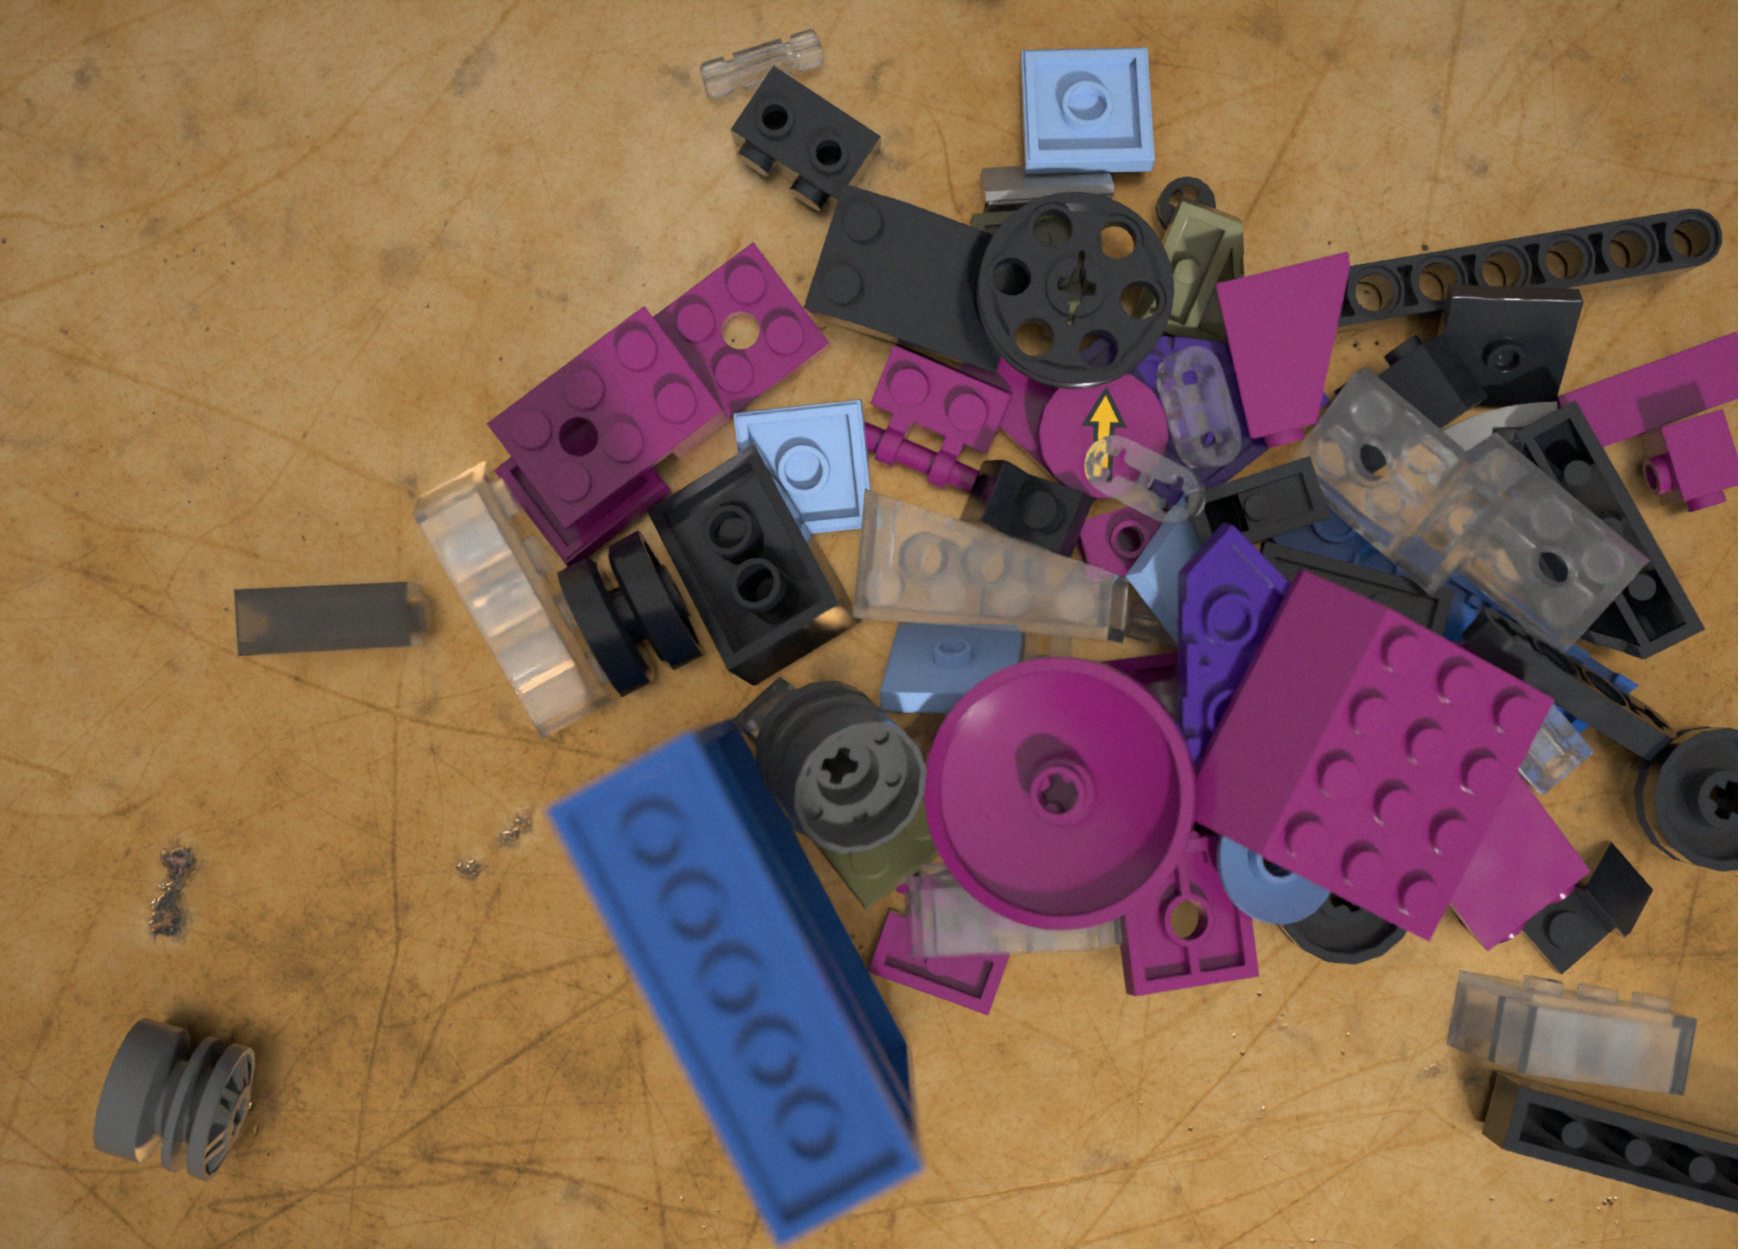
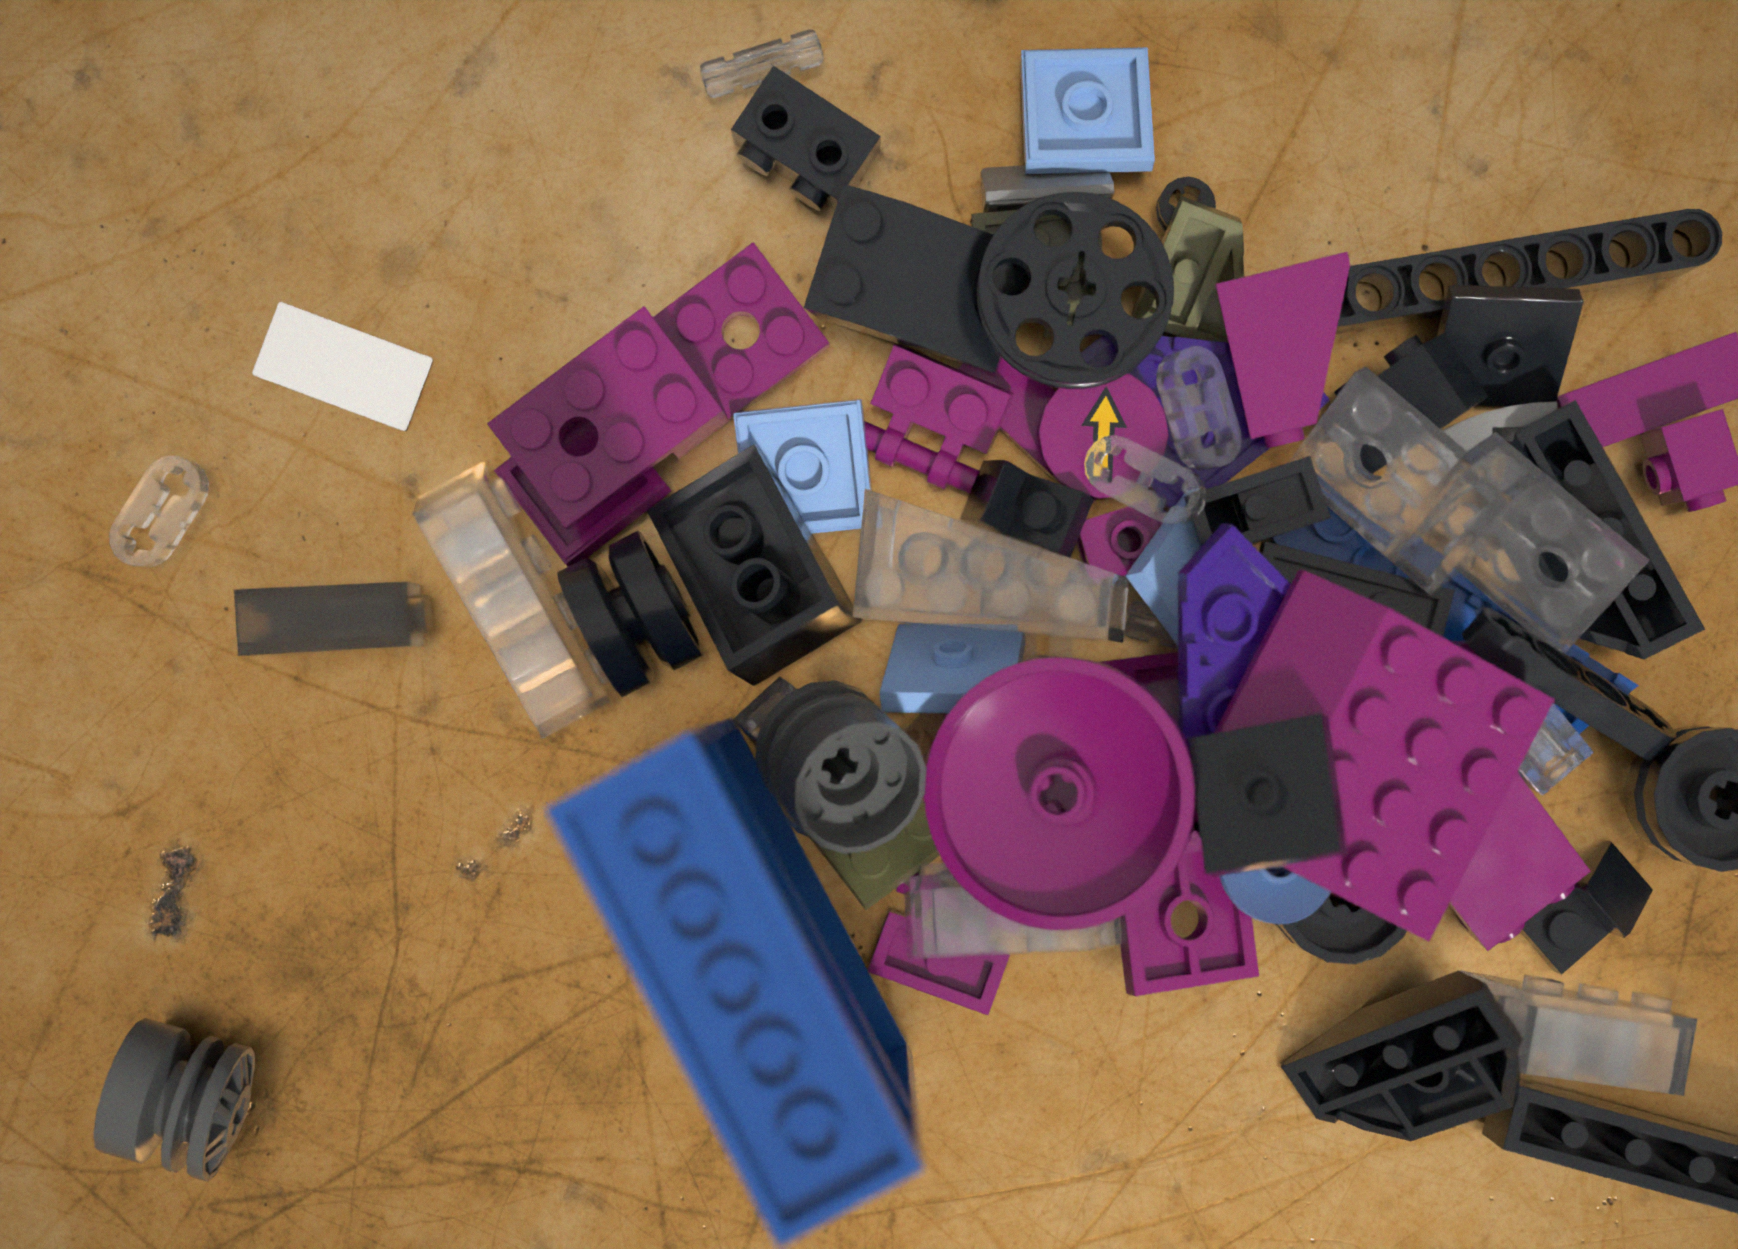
none -> clear beam [109,456,209,567]
none -> white sticker [252,302,433,431]
none -> black plate [1189,713,1348,877]
none -> black wedge [1281,971,1524,1141]

